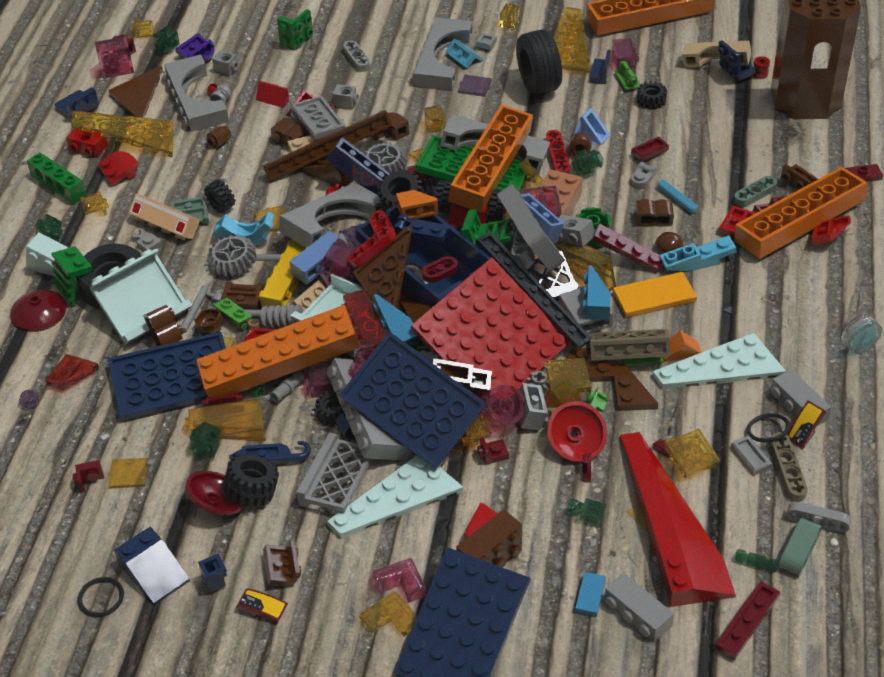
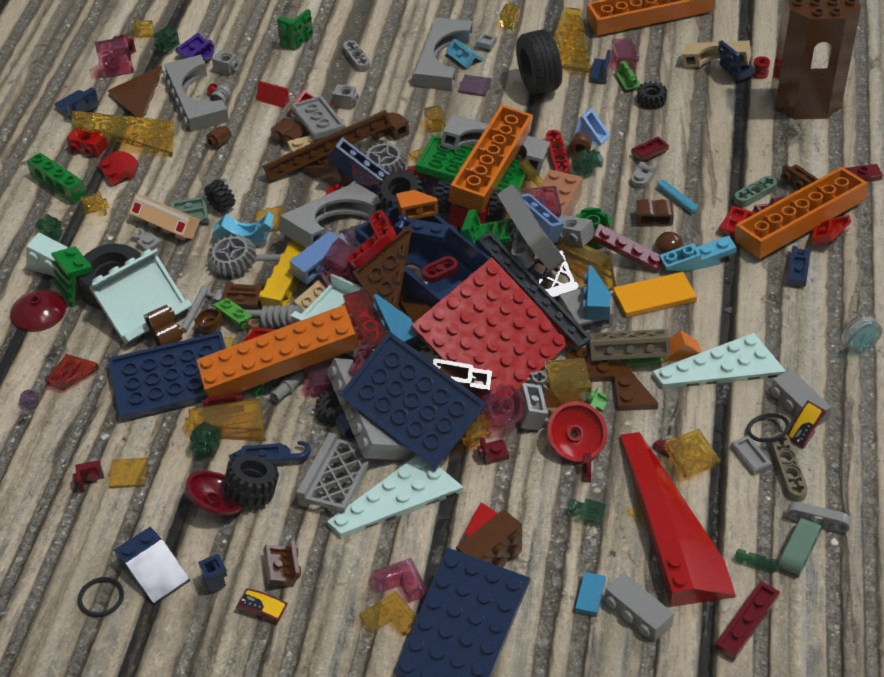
none -> dark blue plate [787,246,811,287]

